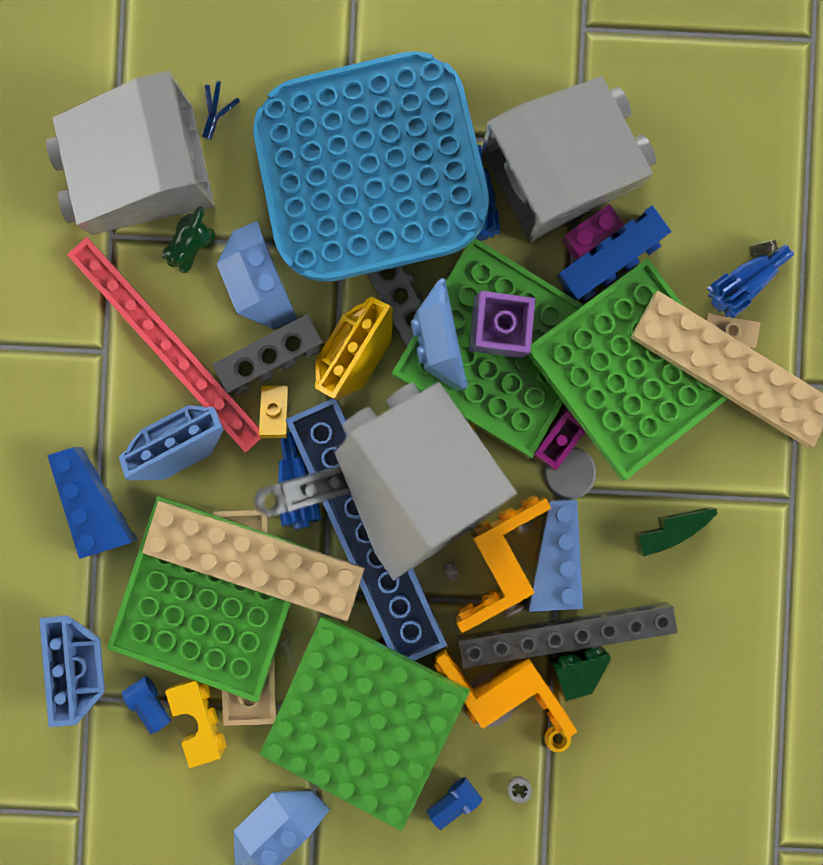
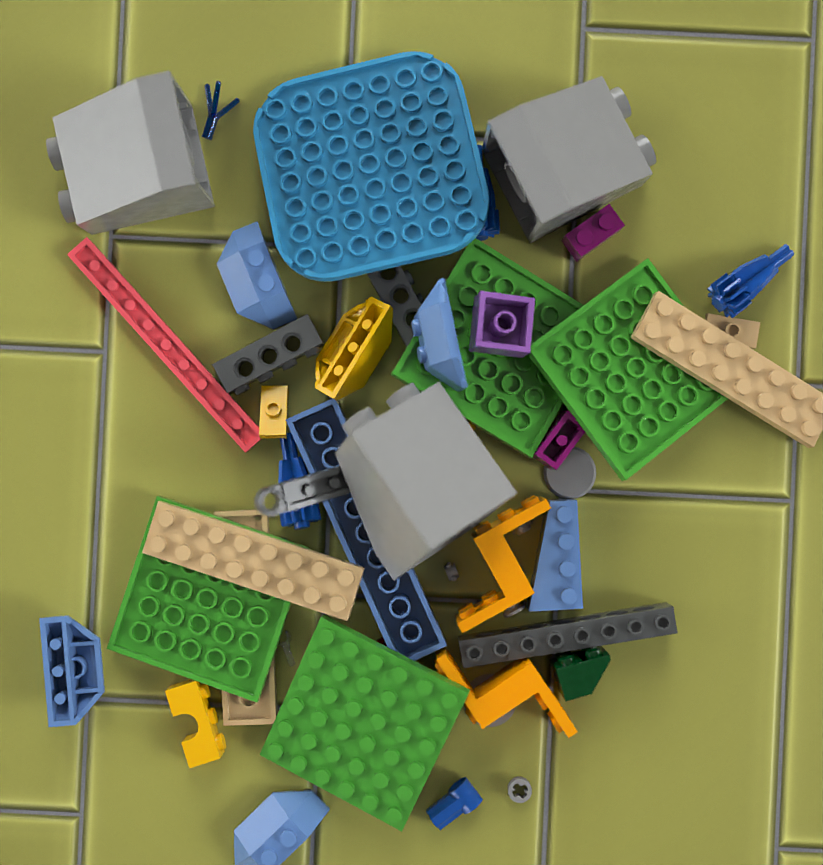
blue wedge [47,447,138,559] -> none
medium blue wedge [119,405,224,480] -> none
blue piece [122,676,172,734] -> none
dark green animal [161,206,215,273] -> none
yellow plate [544,725,571,752] -> none
blue wedge [556,205,672,302] -> none
dark green slope [634,507,718,556] -> none
clear smoke tile [749,239,778,257] -> none

